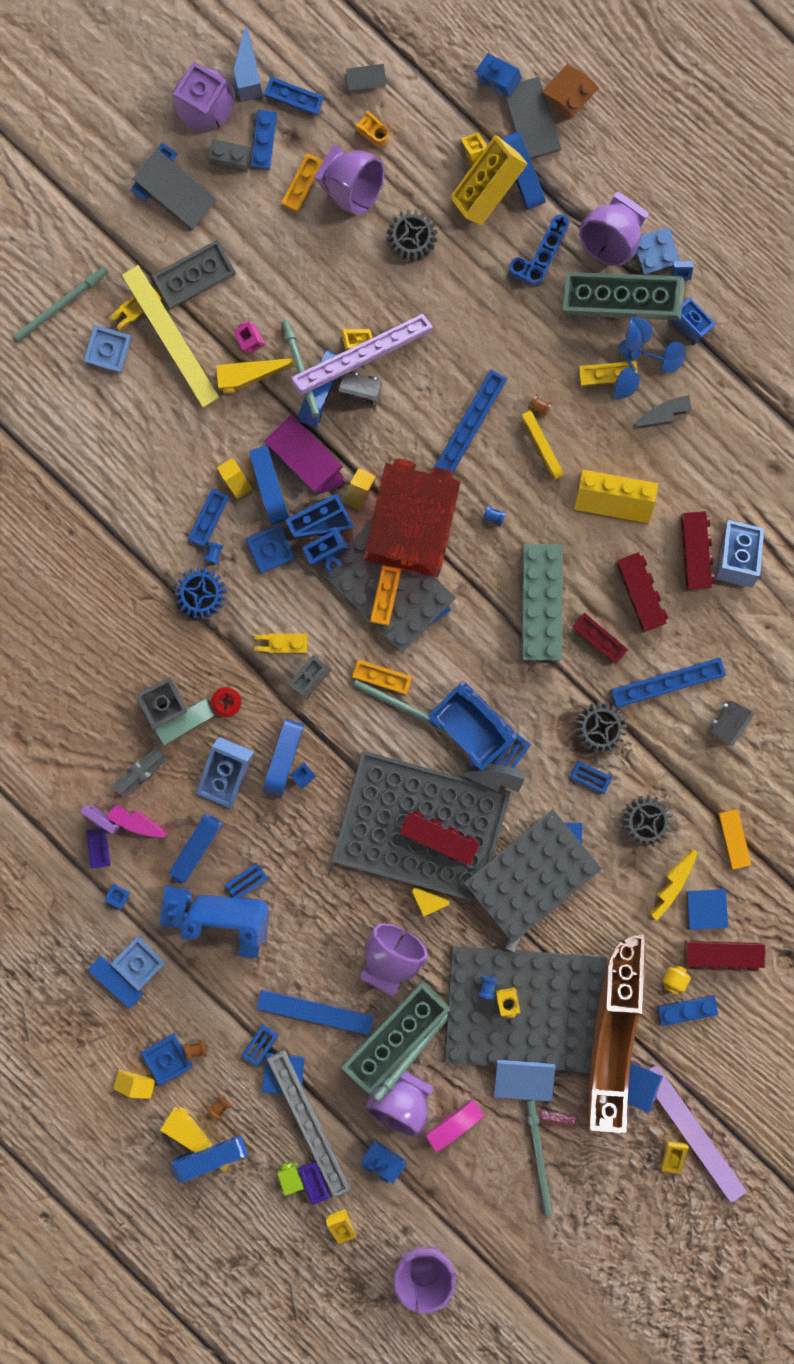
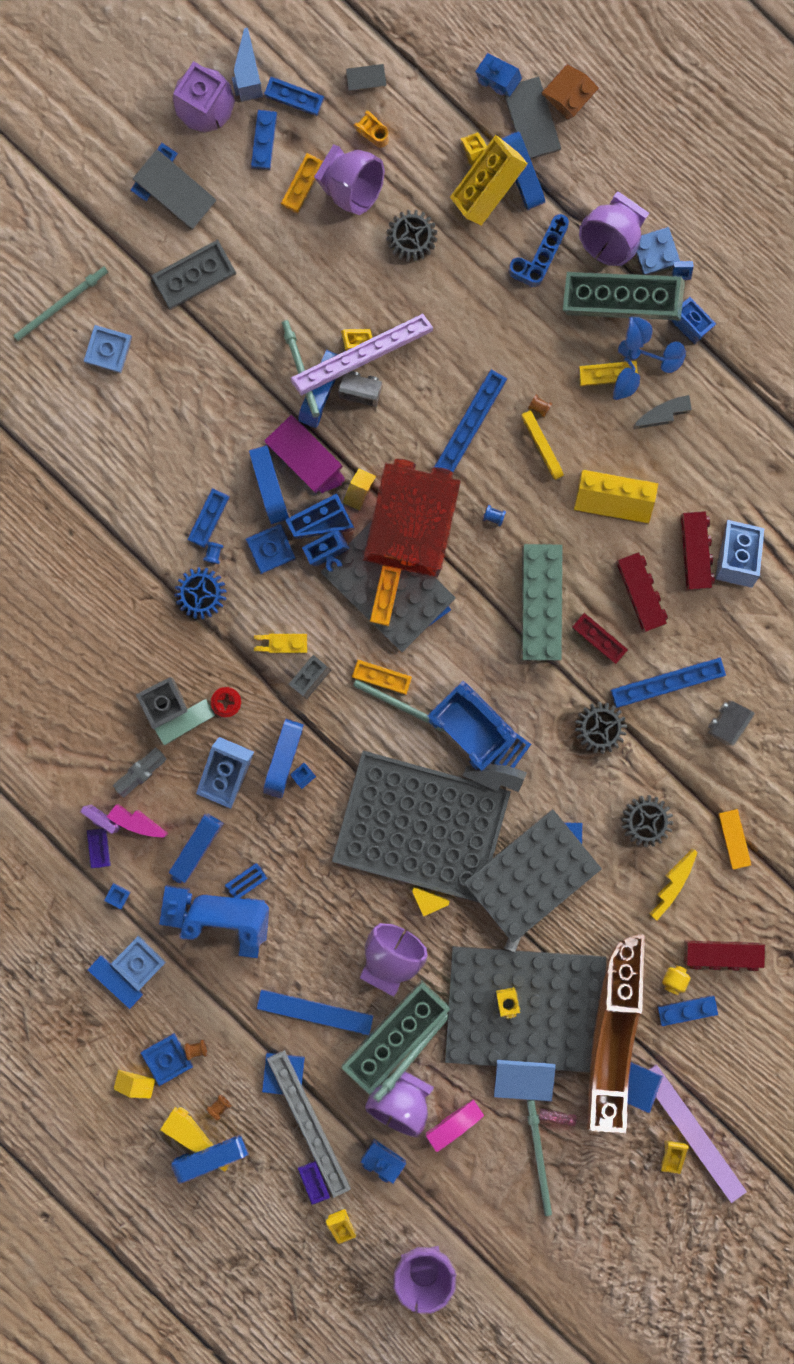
yellow hinge [109,286,162,331] -> none
light yellow tile [122,265,219,408] -> none
dark grey brick [208,139,251,172] -> none
yellow slope [216,358,294,394] -> none
yellow slope [217,457,253,500] -> none
dark pink brick [233,321,266,354] -> none
blue tile [241,1024,279,1067] -> none
lime brick [277,1162,304,1195] -> none
dark red brick [399,810,480,866] -> none
blue bush [478,976,498,999] -> none
blue tile [569,761,612,794] -> none
blue tile [686,889,728,930] -> none

